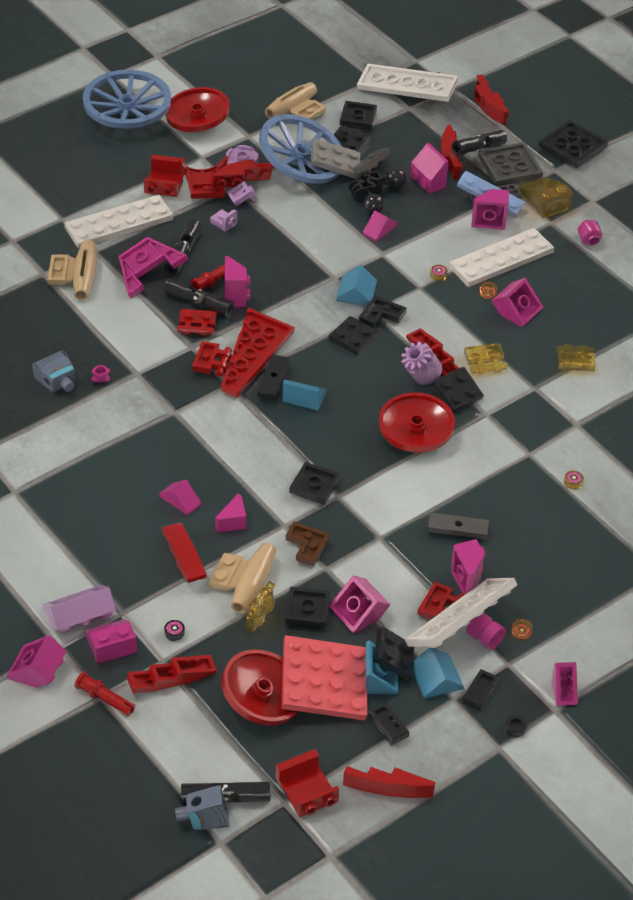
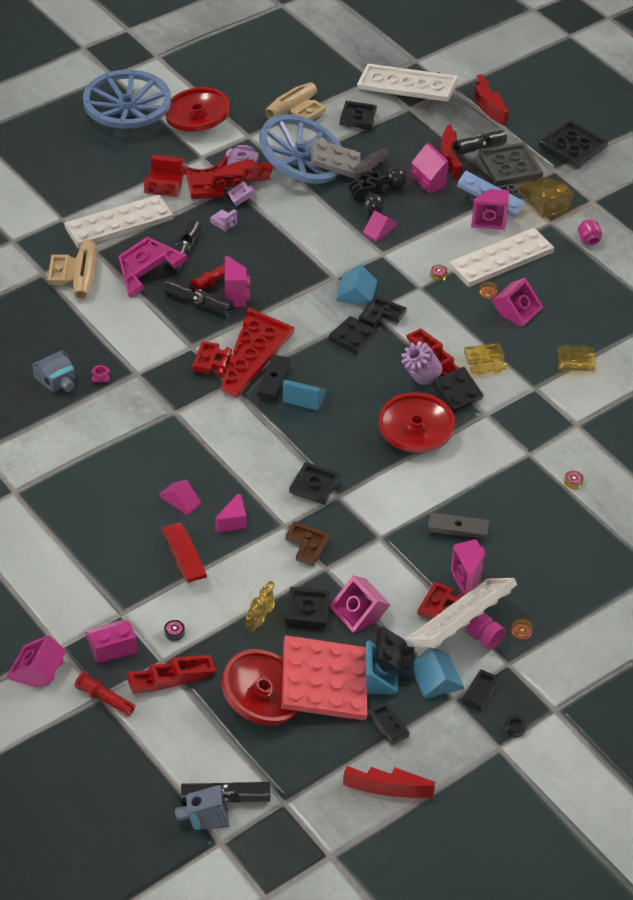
lavender slope [42,585,116,633] -> none
red plate [177,309,217,336] -> none
tan plate [208,542,276,613] -> none
red panel [276,749,339,818] -> none
black plate [334,125,370,152] -> none
dark pink slope [551,662,578,706] -> none

